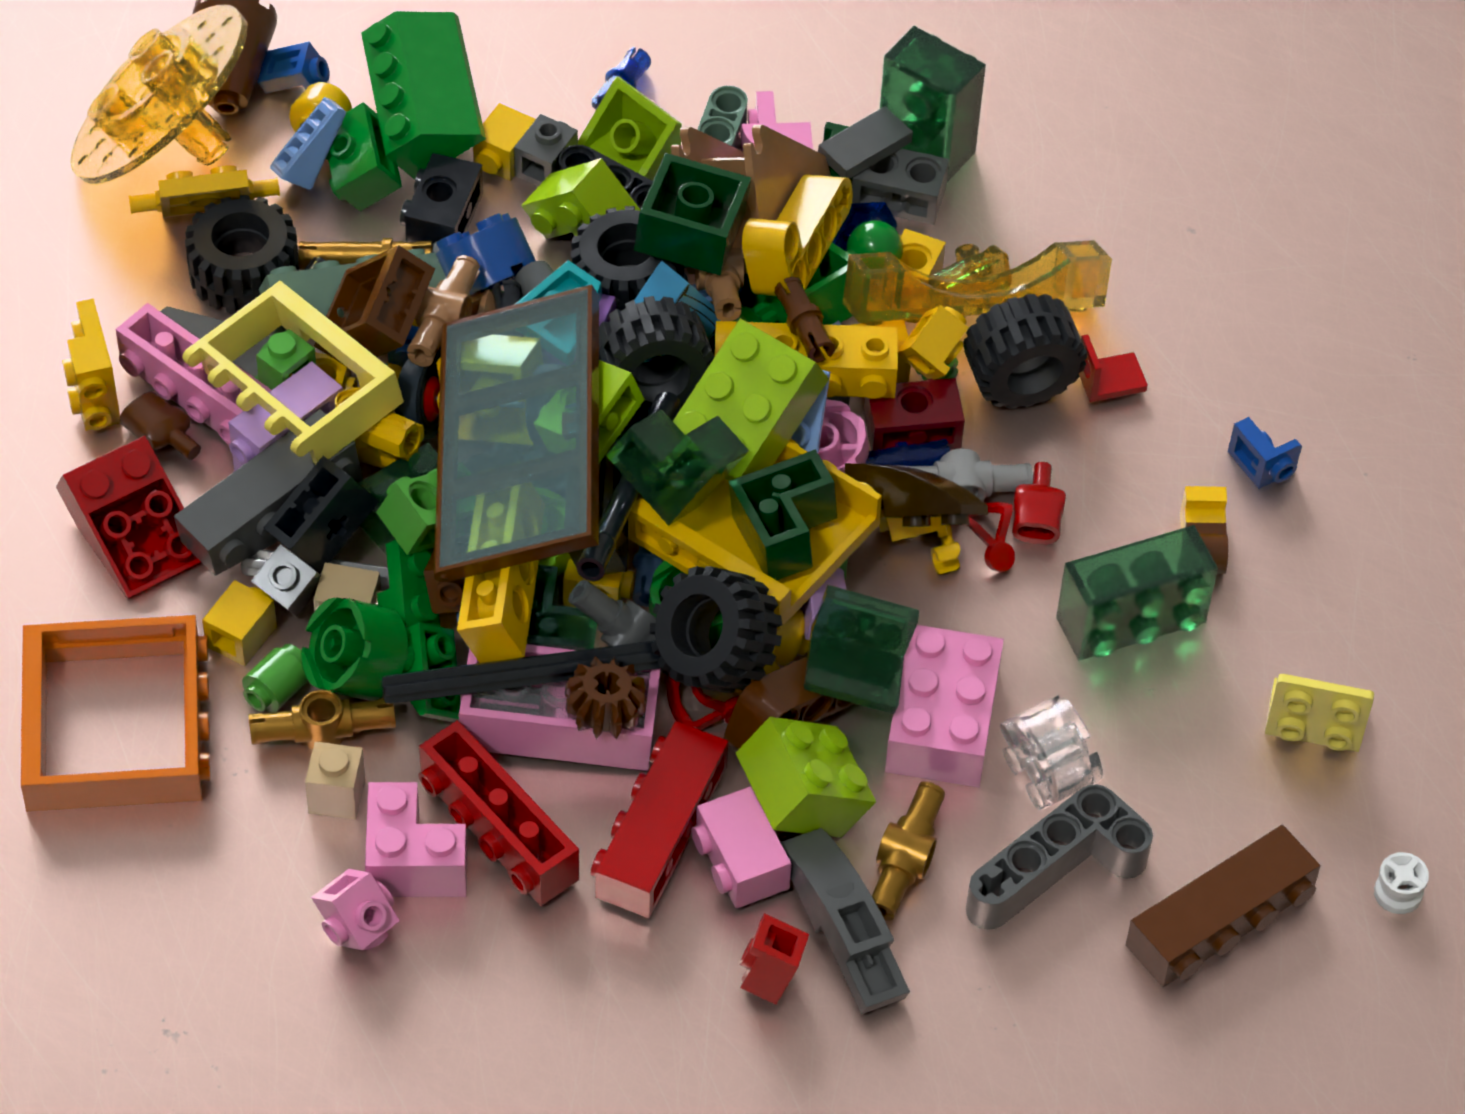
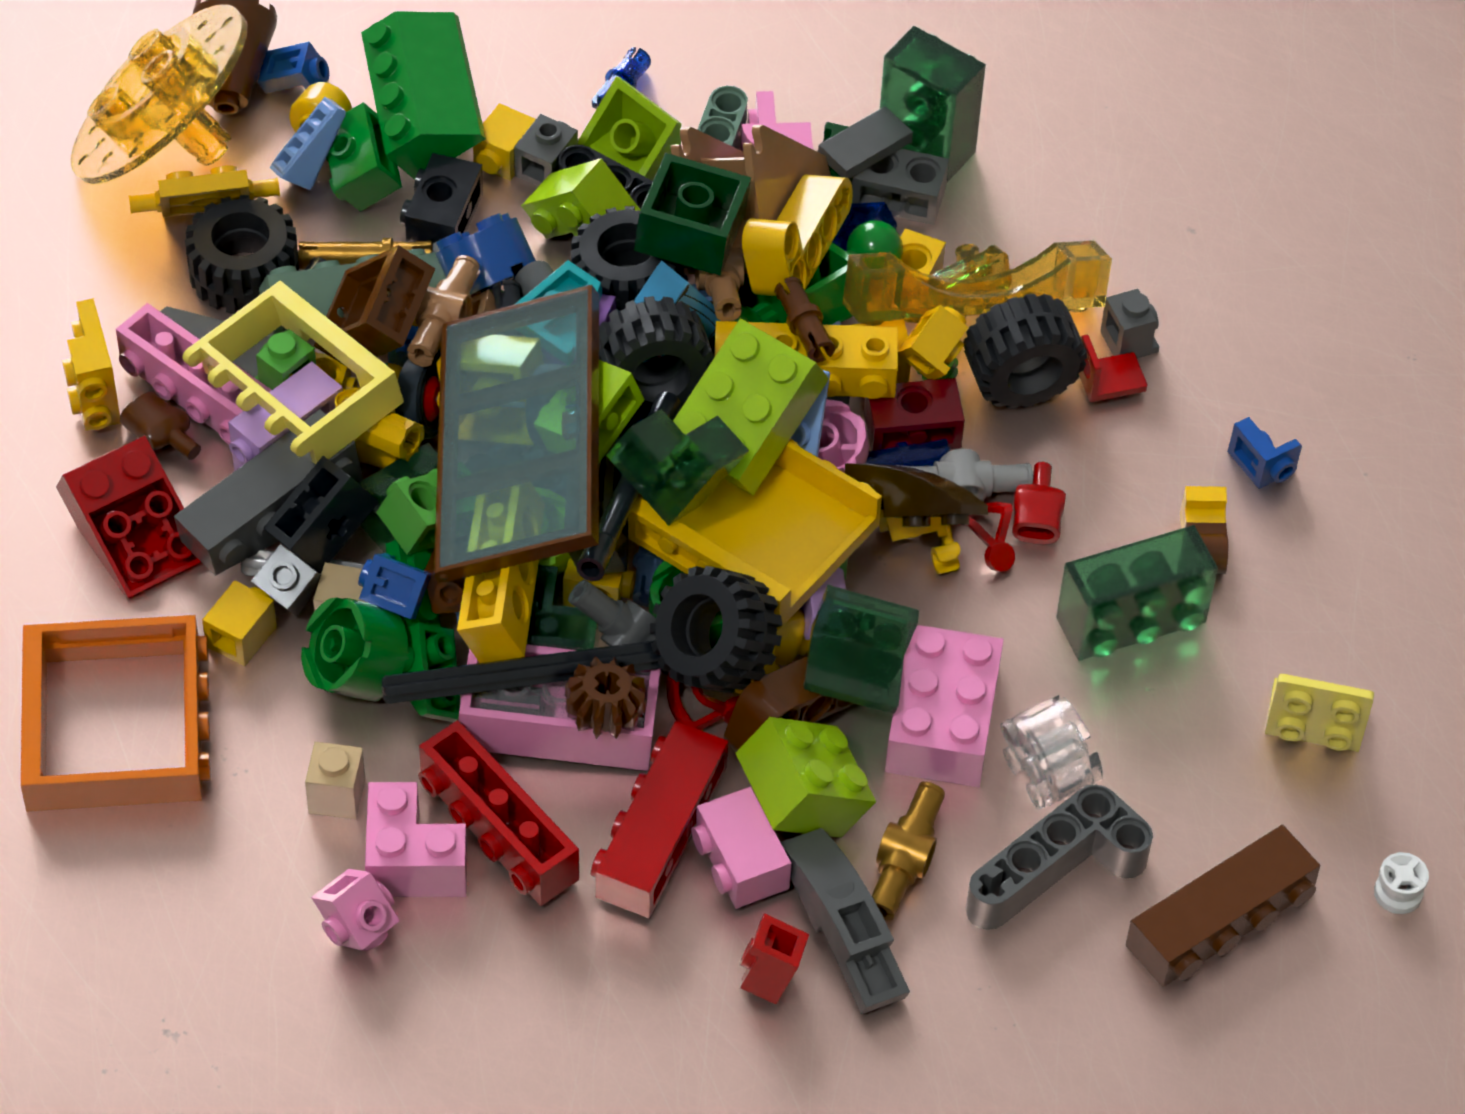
bright green brick [242,644,308,713] -> none
pearl gold pin [248,690,396,750] -> none
dark green brick [728,449,837,580] -> none
none -> blue bracket [358,553,432,619]
none -> dark grey brick [1100,288,1160,358]

